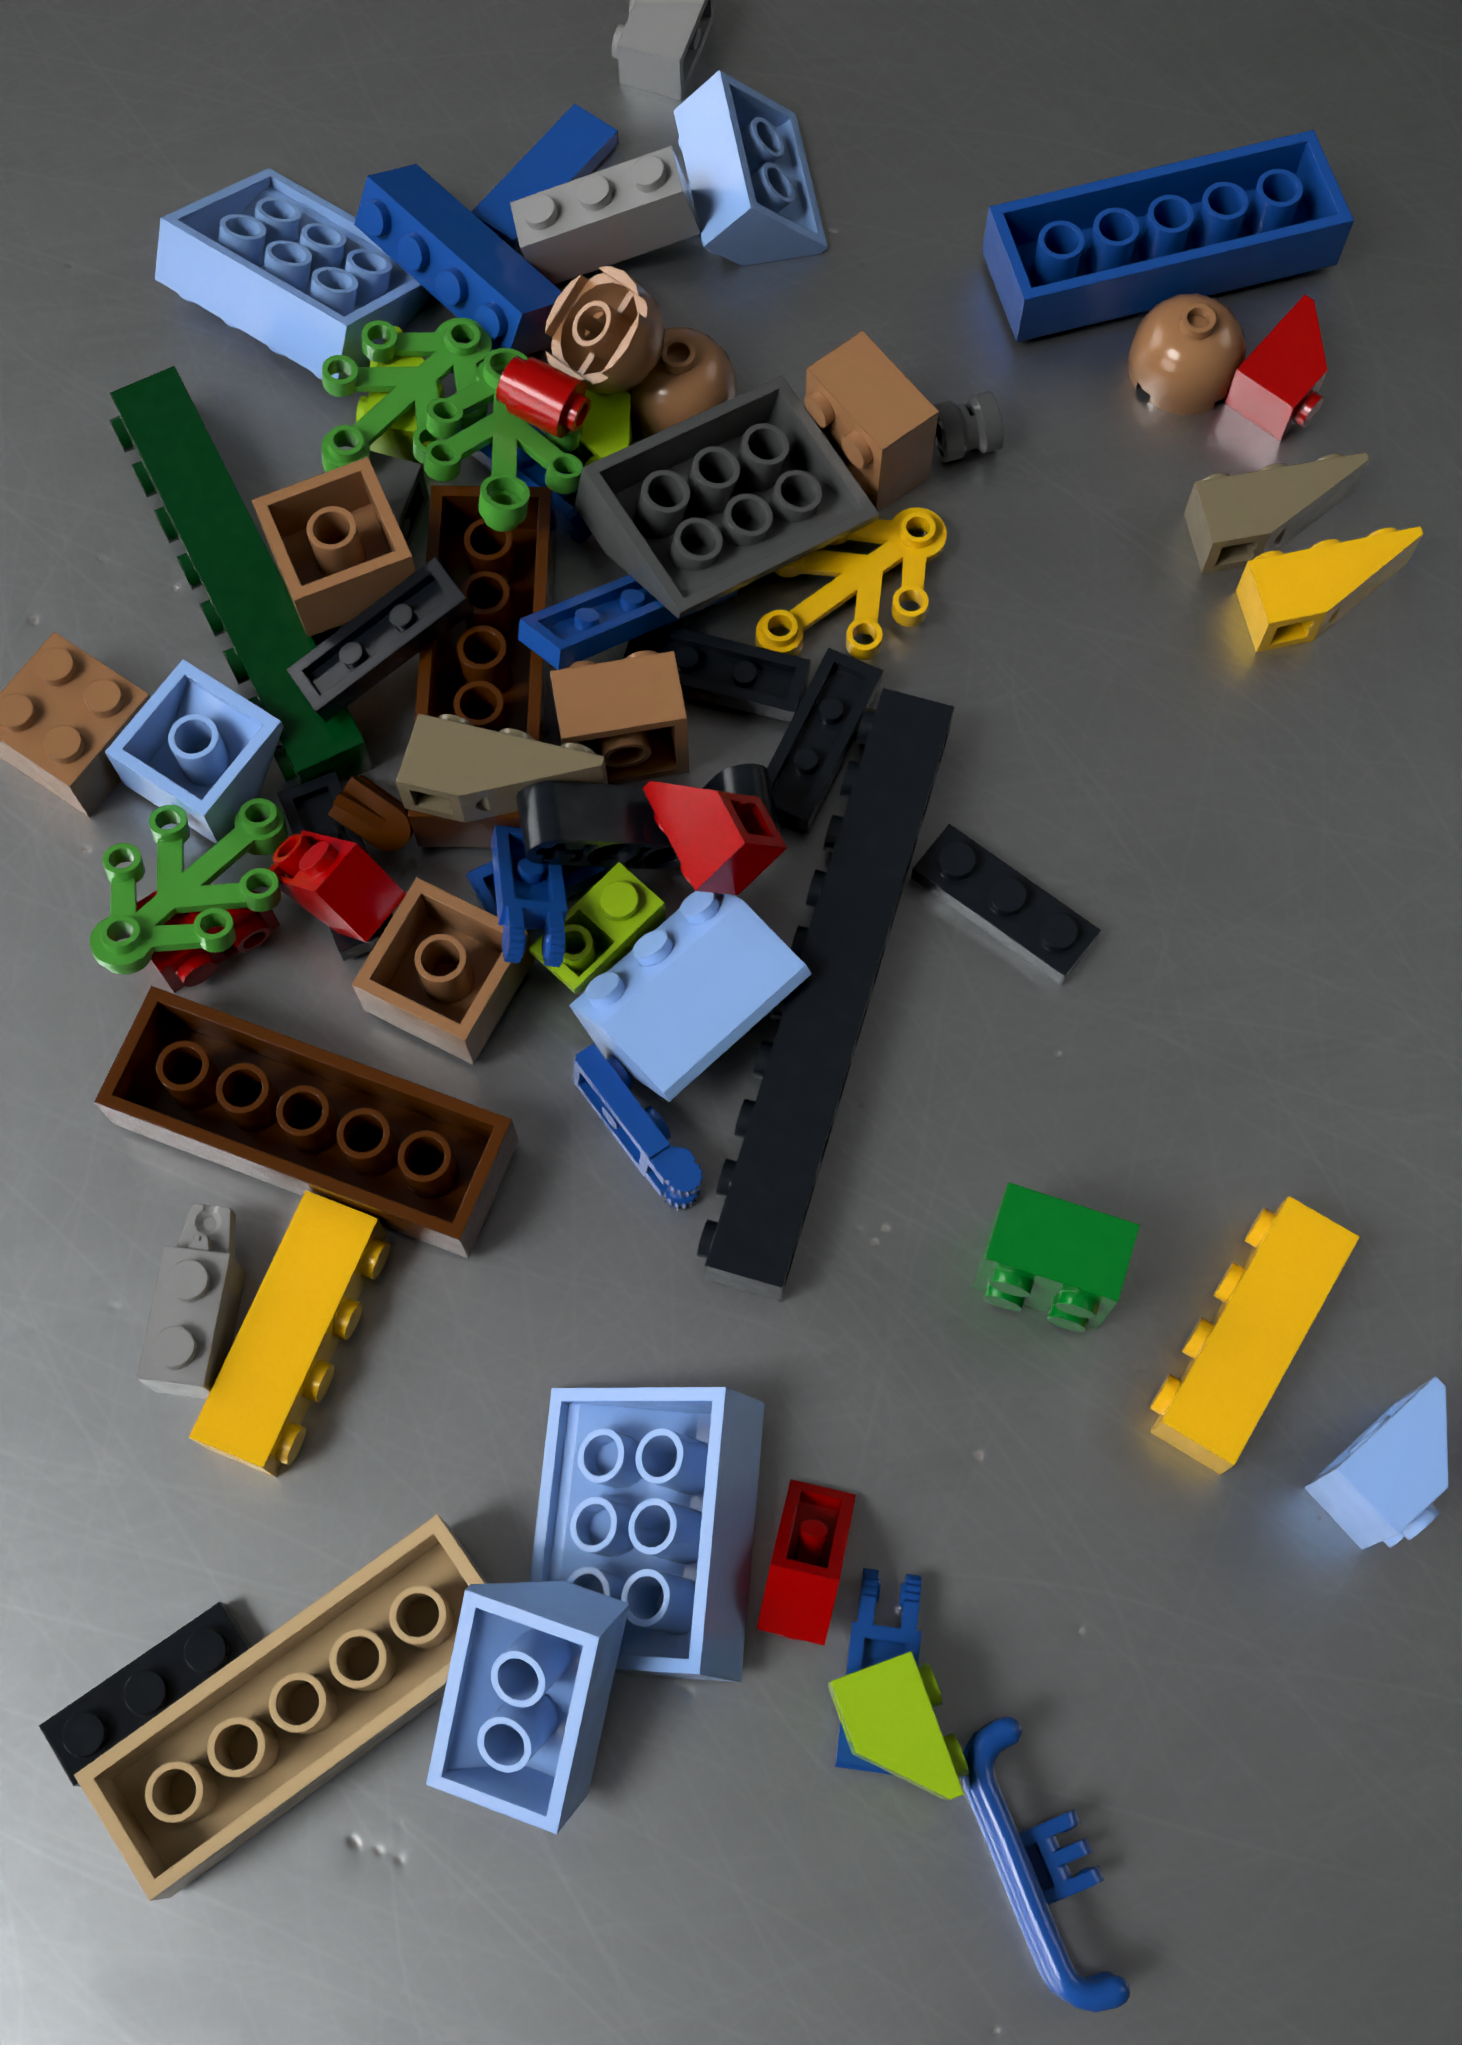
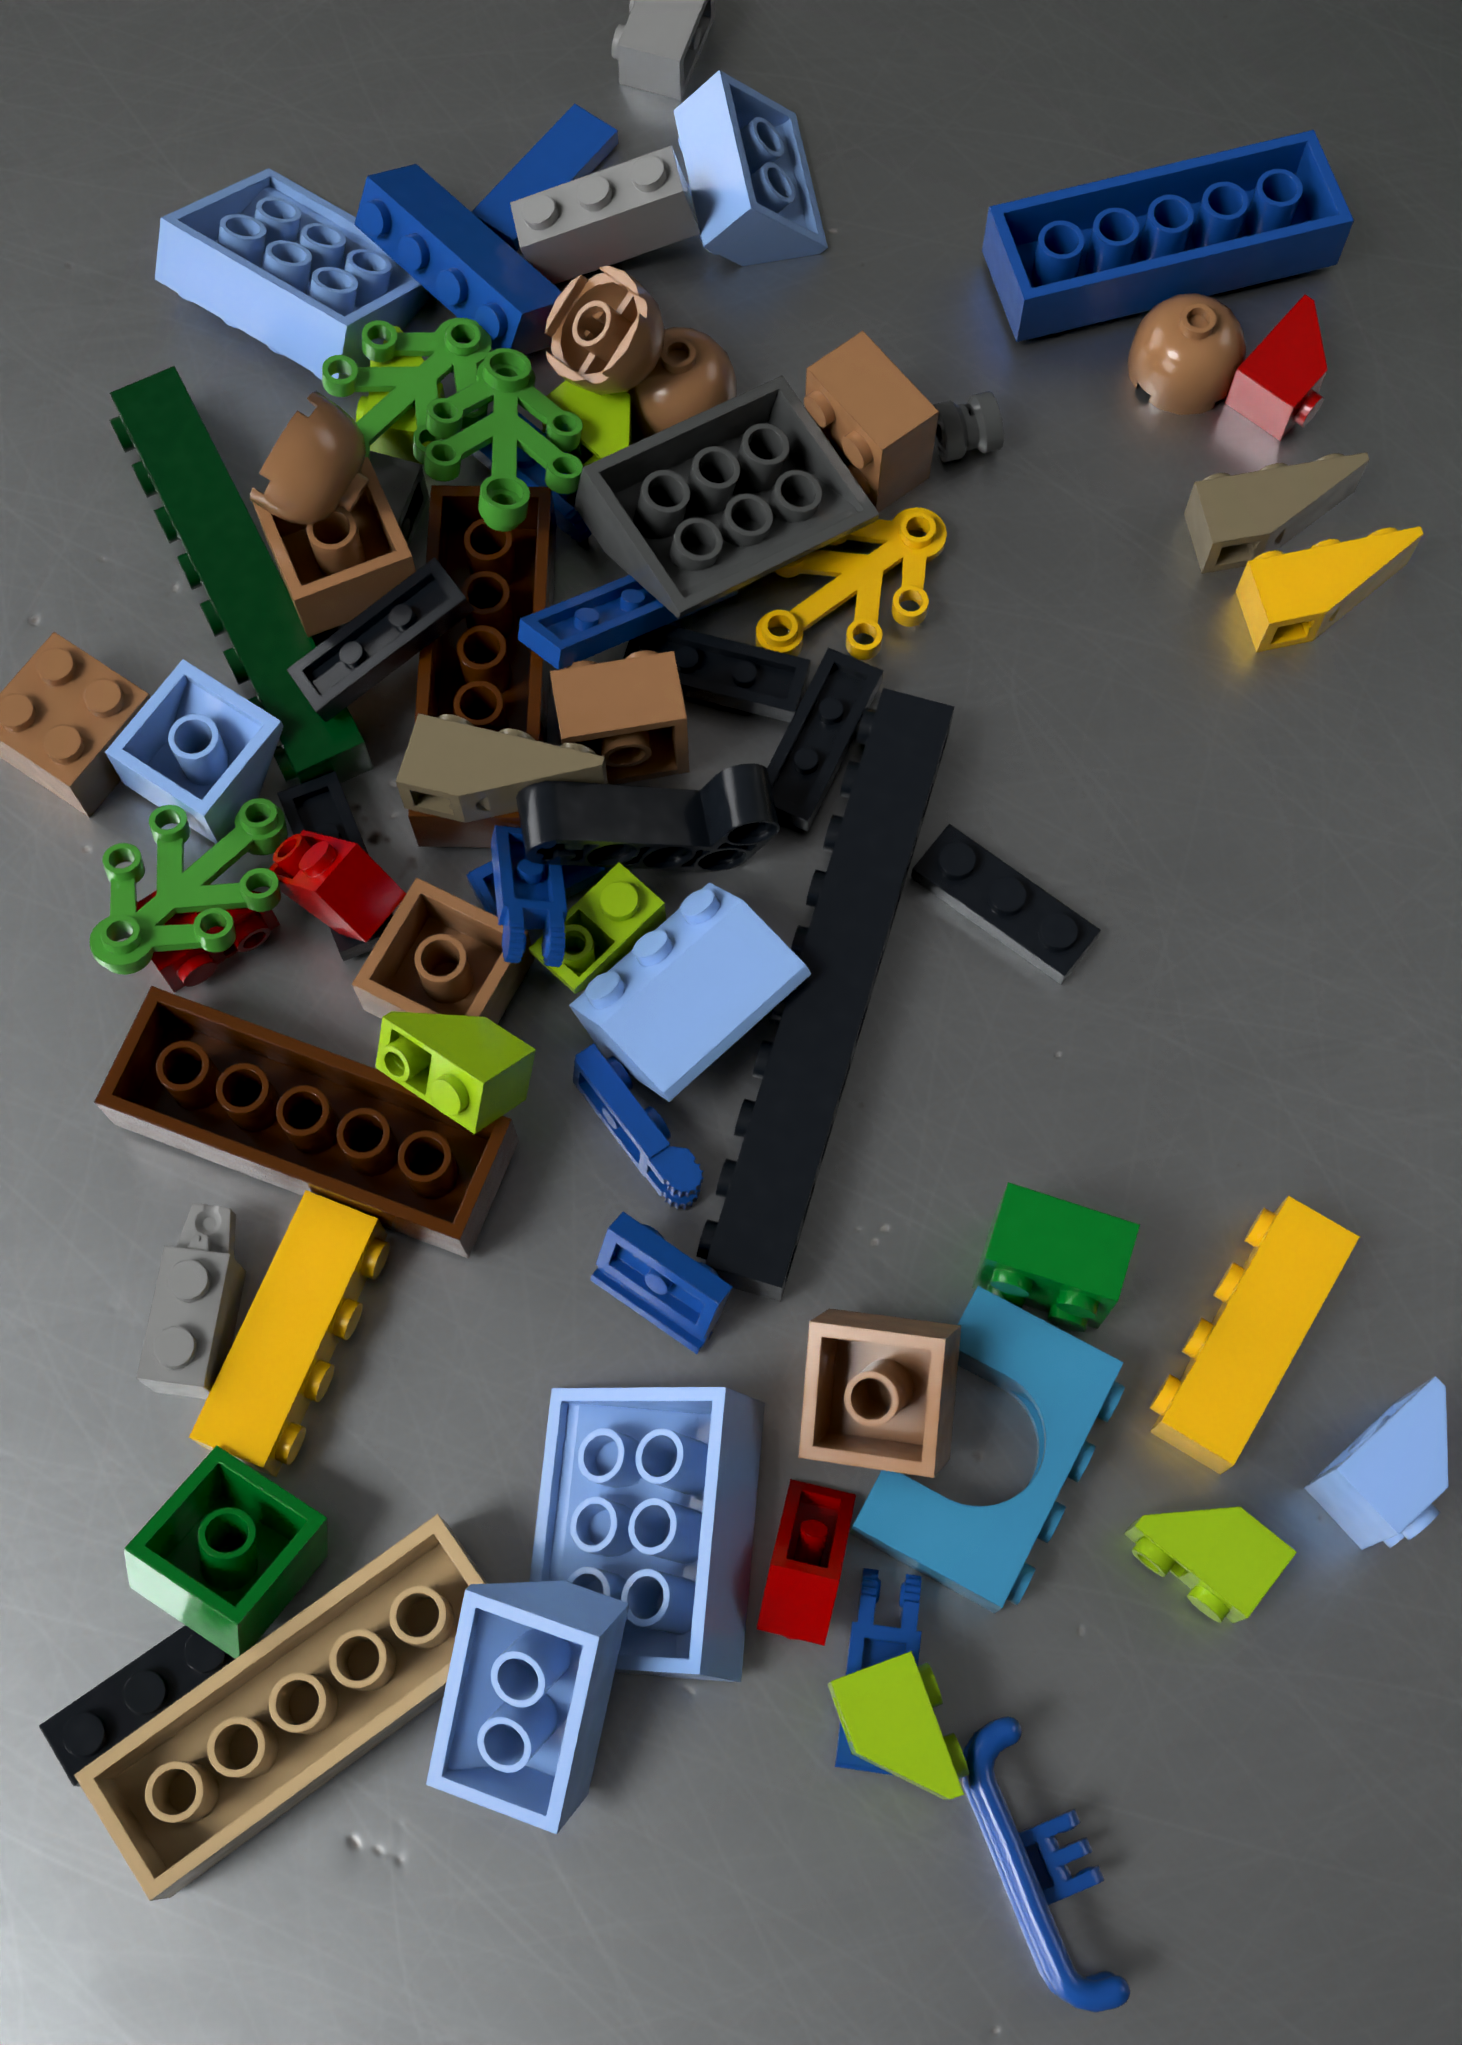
reddish brown piece [328,774,413,851] -> none
red brick [496,356,591,438] -> none
red slope [642,781,787,895] -> none
none -> green brick [124,1445,328,1659]
none -> medium nougat cylinder [250,391,370,525]
none -> lime slope [375,1011,536,1134]
none -> blue plate [590,1212,733,1354]
none -> medium nougat brick [798,1308,961,1478]
none -> dark azure arch [849,1286,1125,1614]
none -> lime slope [1124,1507,1297,1624]

